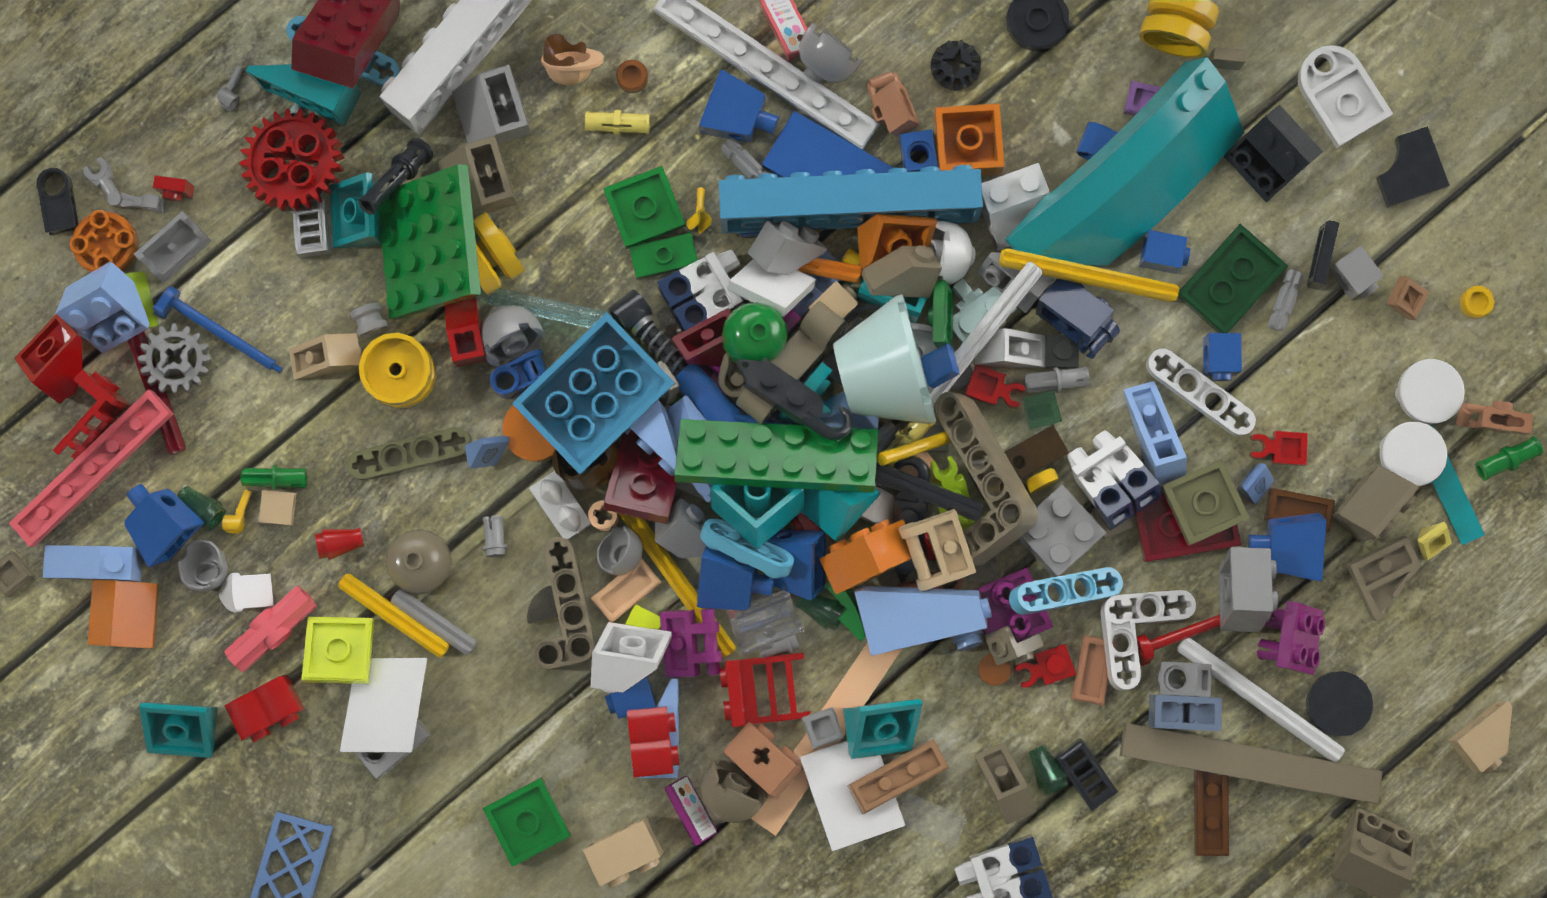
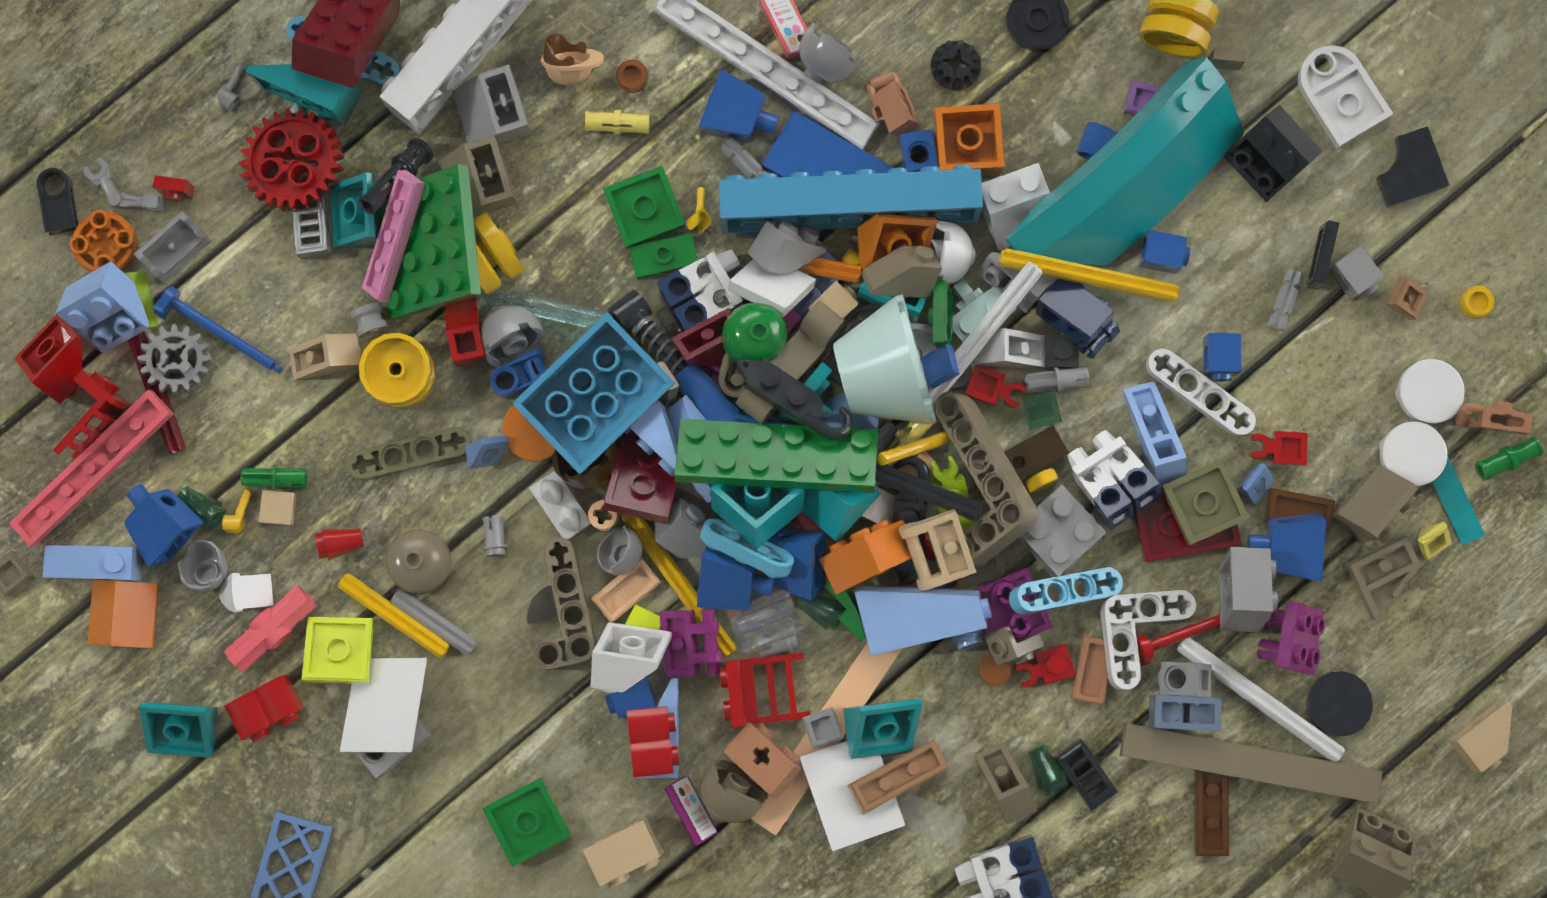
dark green tile [1178,223,1288,333] -> none
none -> bright pink tile [362,170,425,302]

